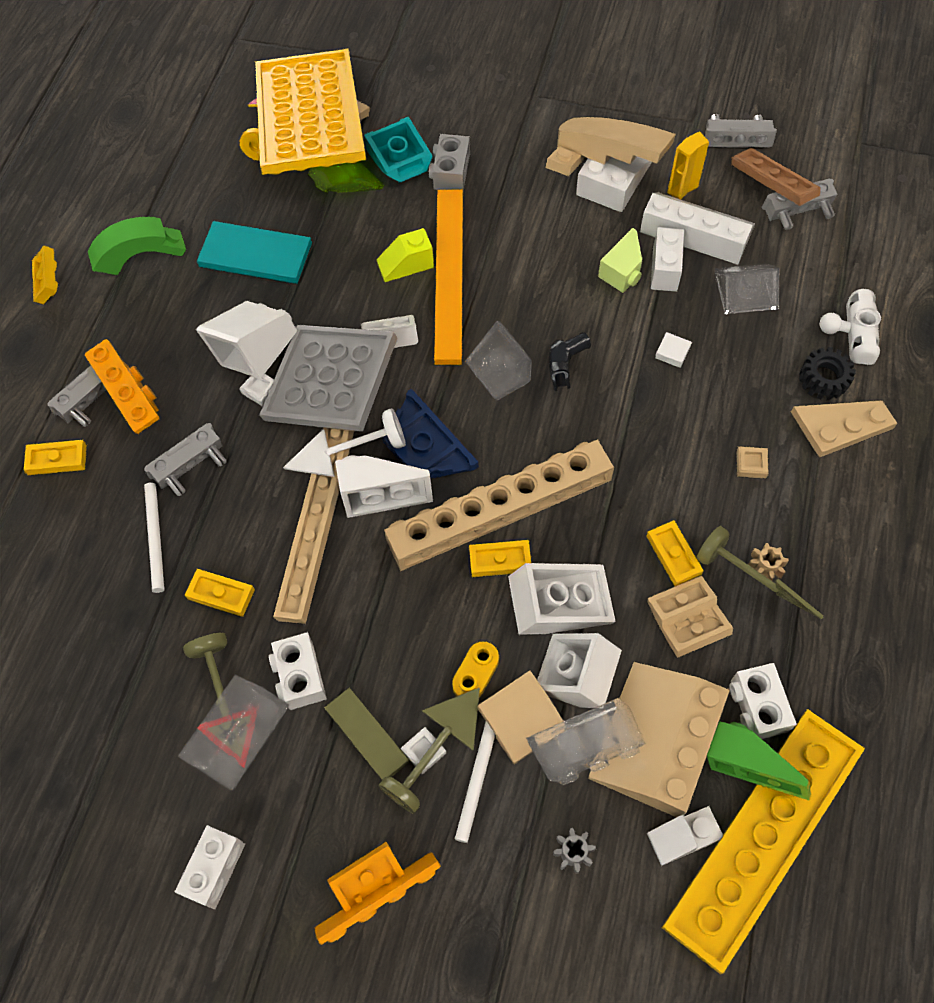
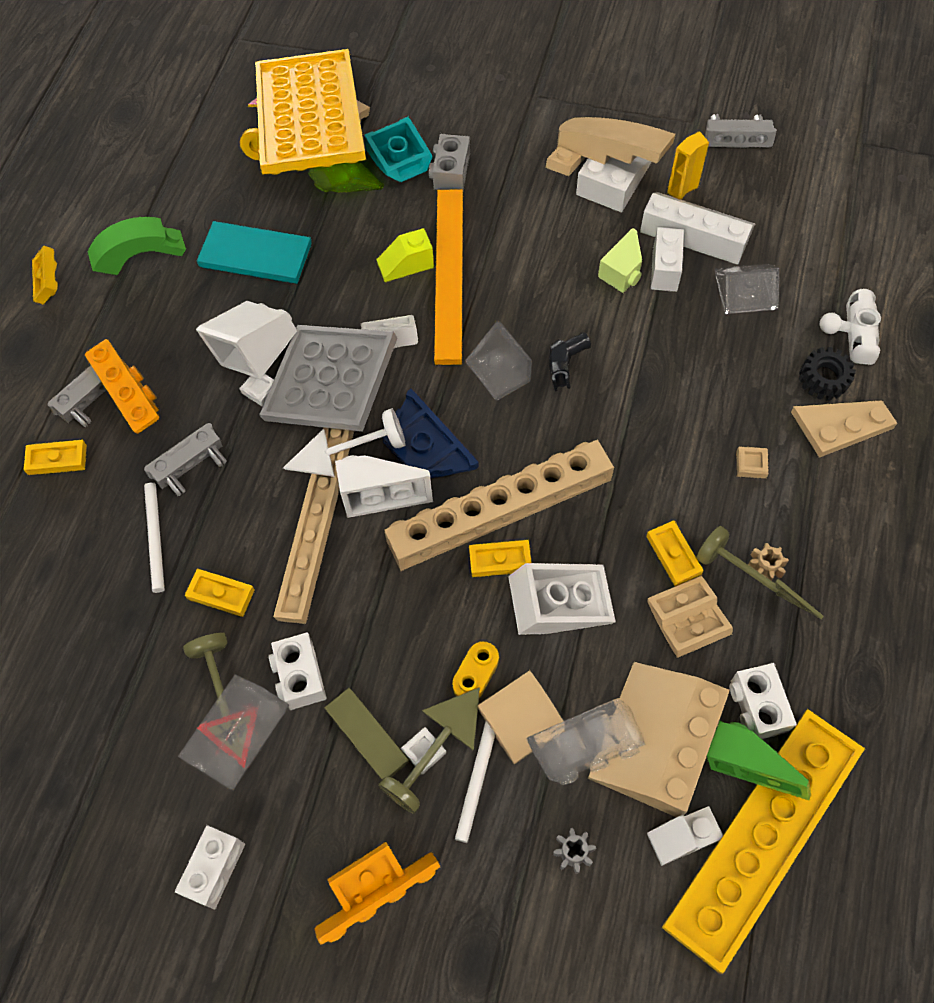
white slope [537,633,622,709] -> none
white tile [655,332,692,368] -> none
medium nougat tile [732,148,821,206] -> none
light grey piece [762,178,837,230] -> none

